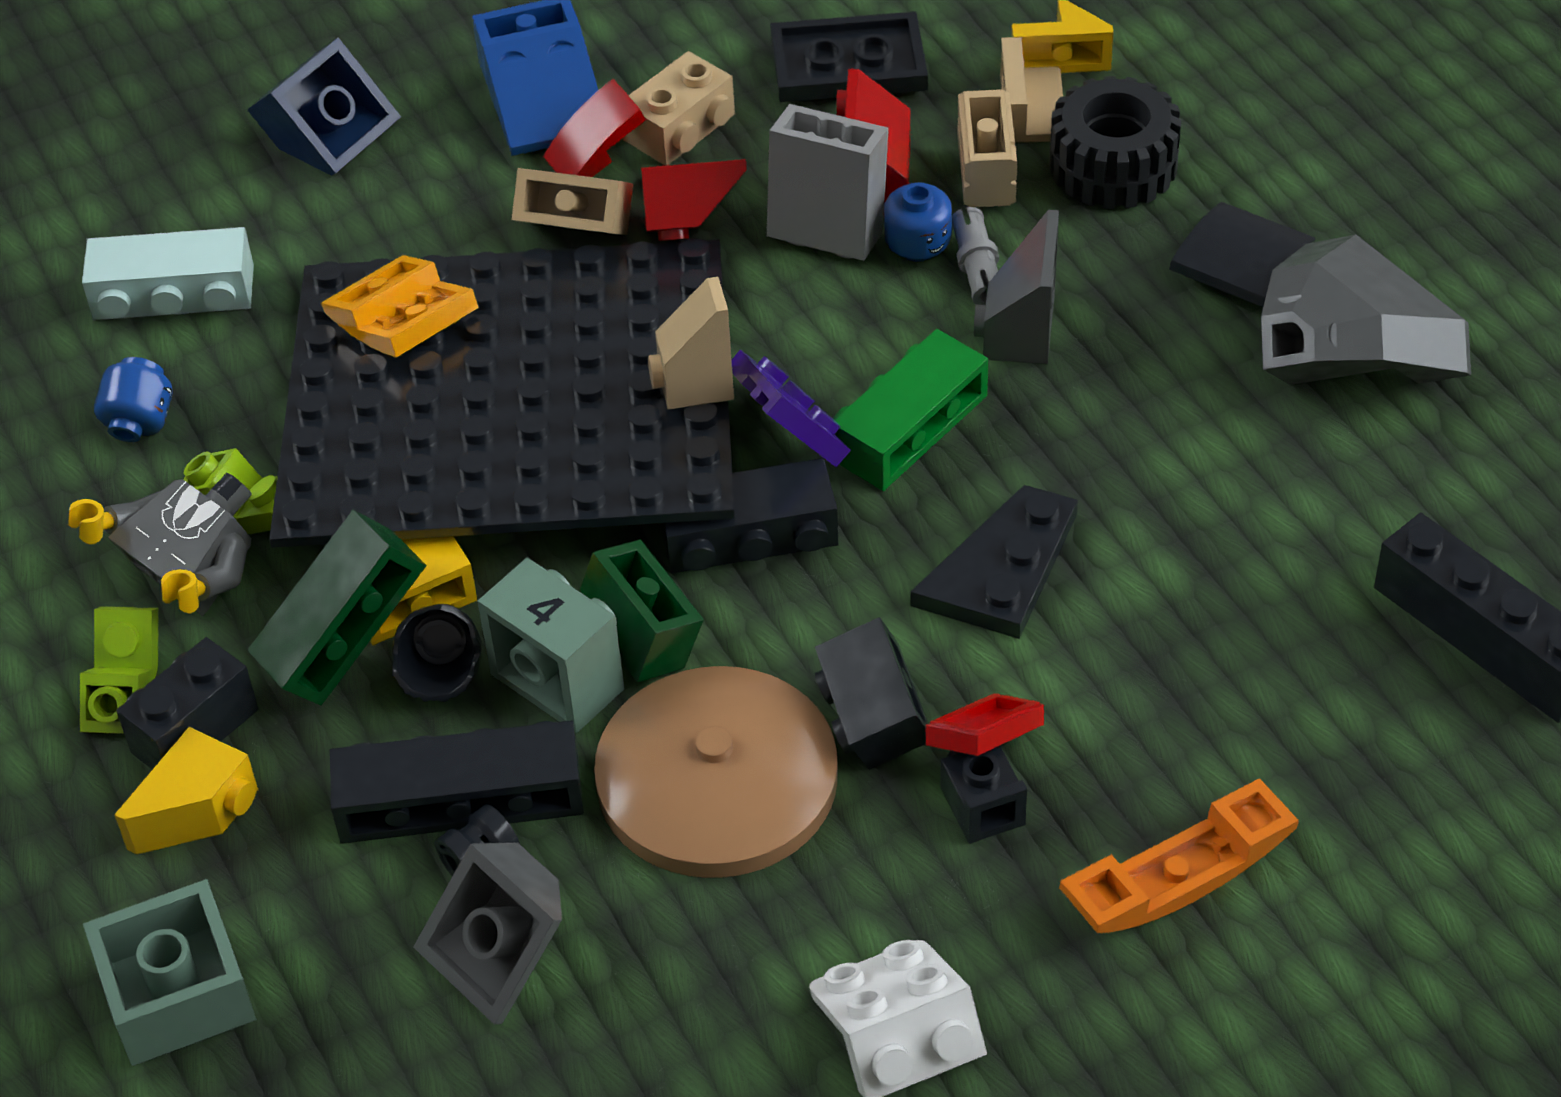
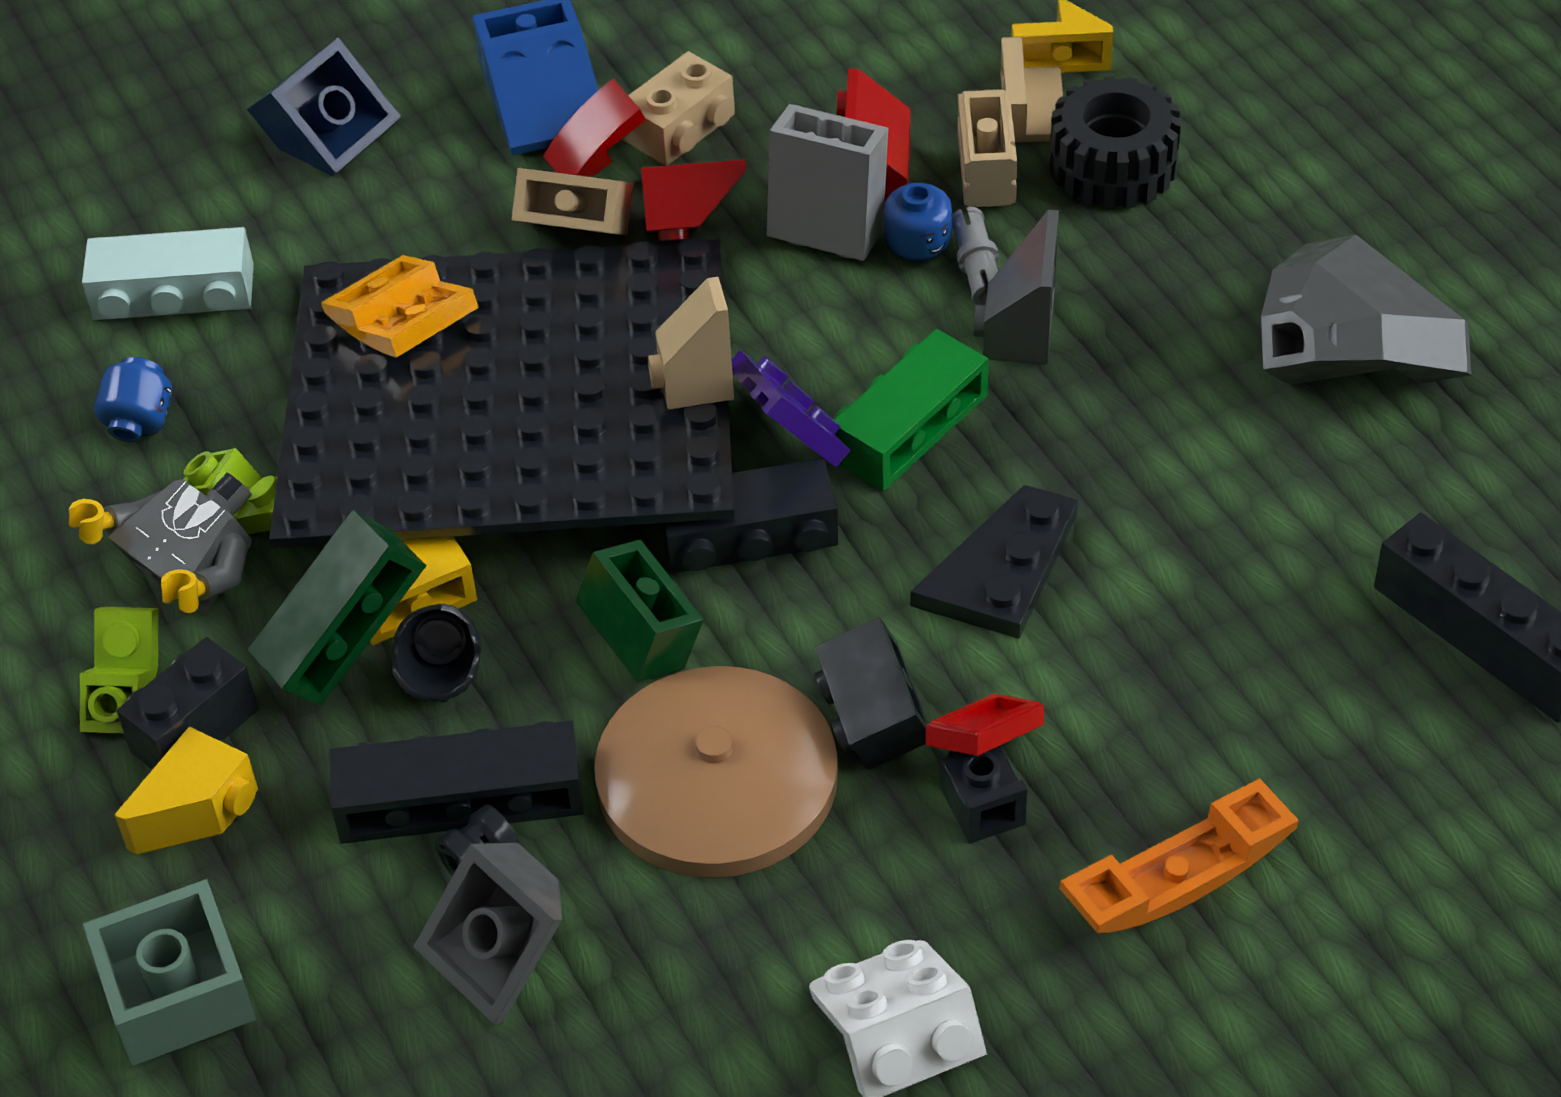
sand green brick [477,558,624,734] -> none
black plate [770,11,928,103] -> none
black slope [1169,201,1316,307] -> none

